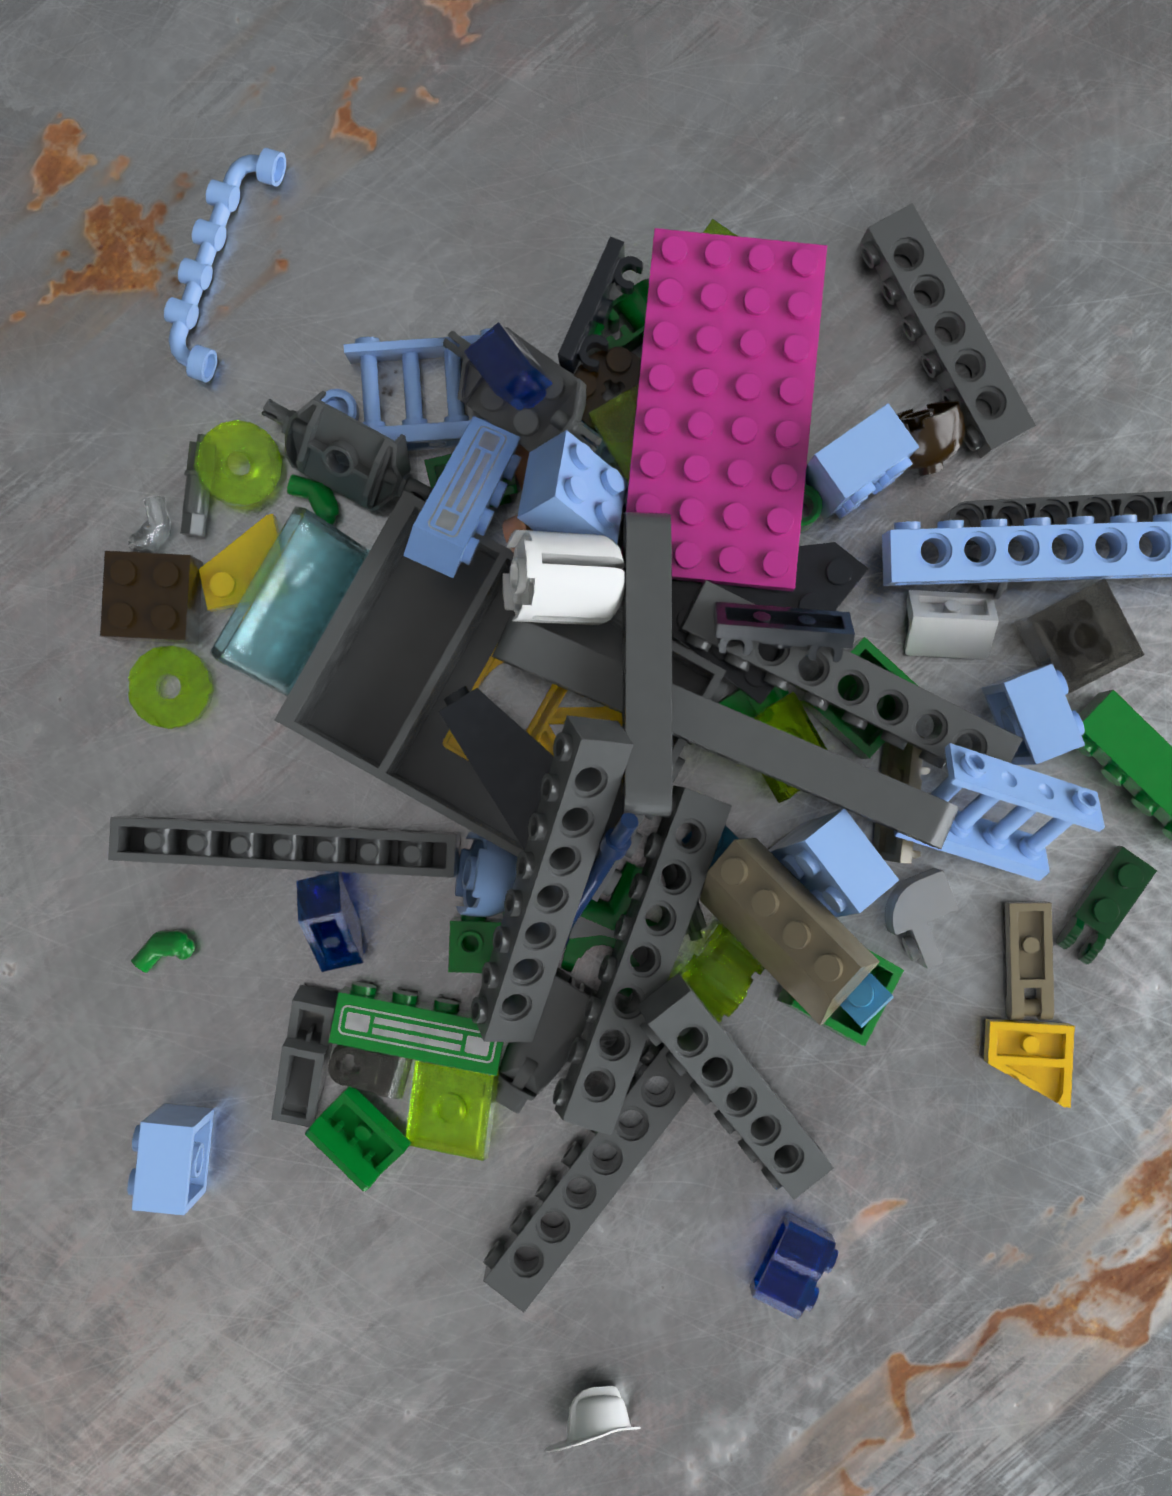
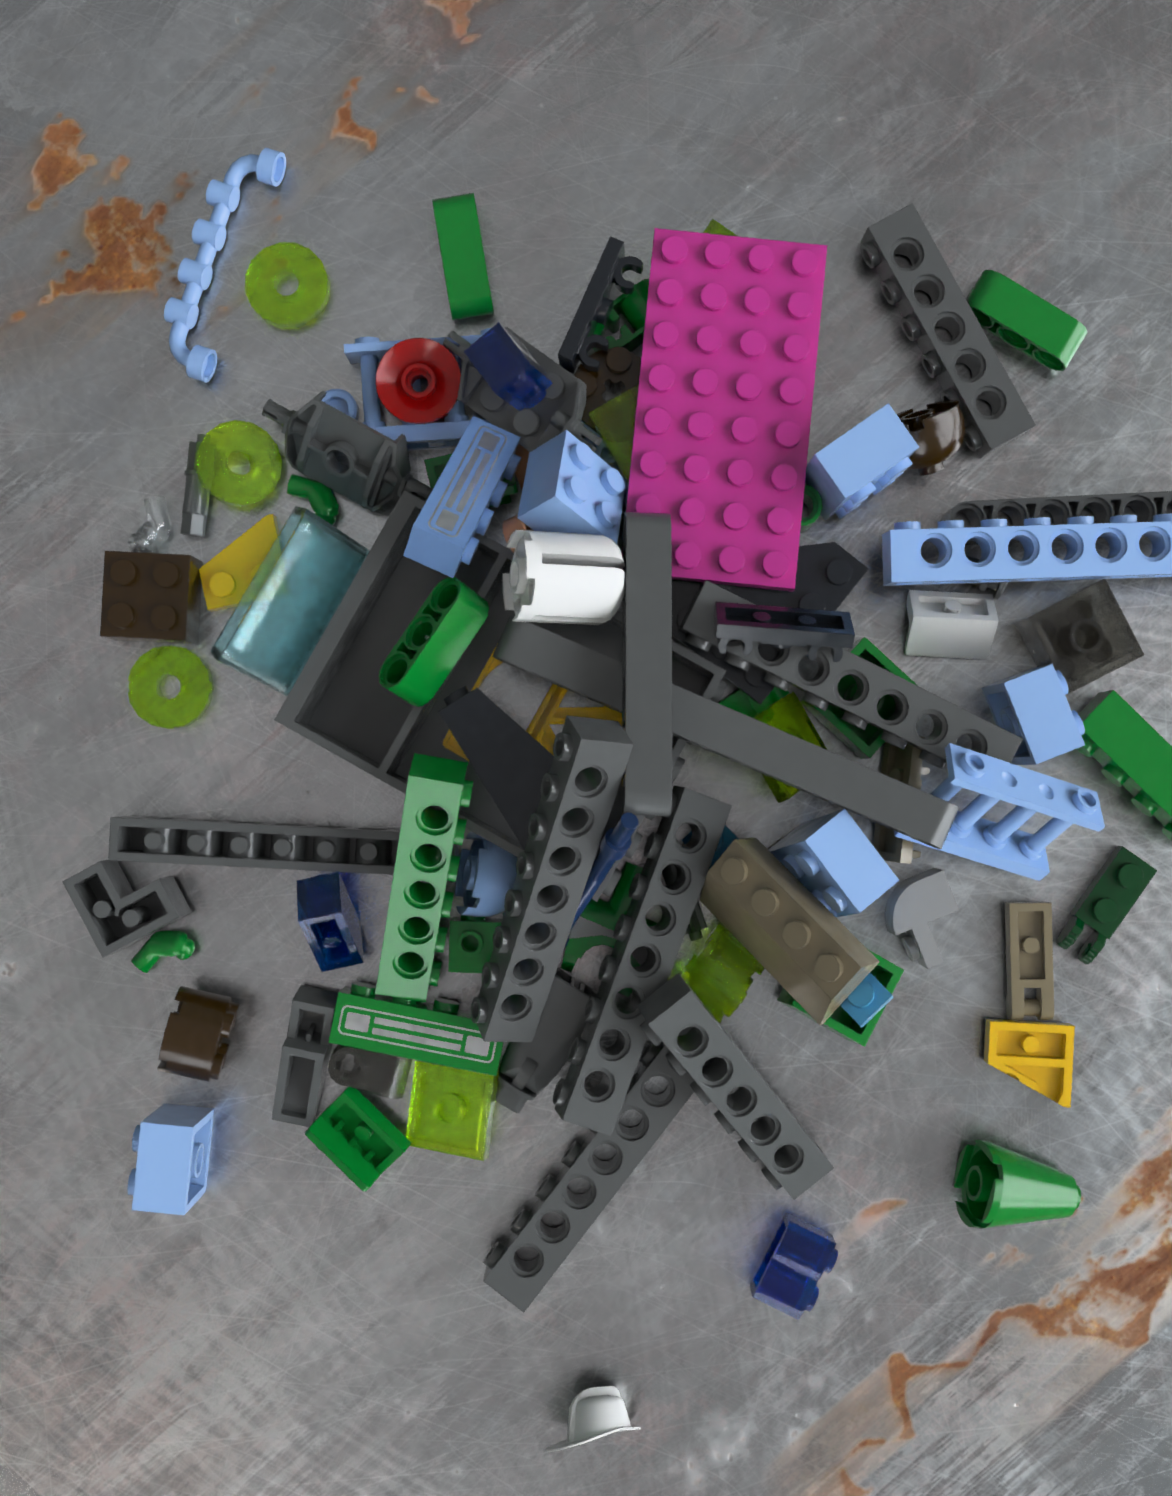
none -> dark grey brick [62,860,192,958]
none -> dark brown brick [157,986,240,1082]
none -> clear neon green tile [245,242,330,328]
none -> brick [375,753,474,1002]
none -> red dish [376,338,461,424]
none -> green beam [378,577,489,707]
none -> green beam [432,193,494,321]
none -> green cone [954,1139,1081,1229]
none -> green beam [966,270,1088,371]

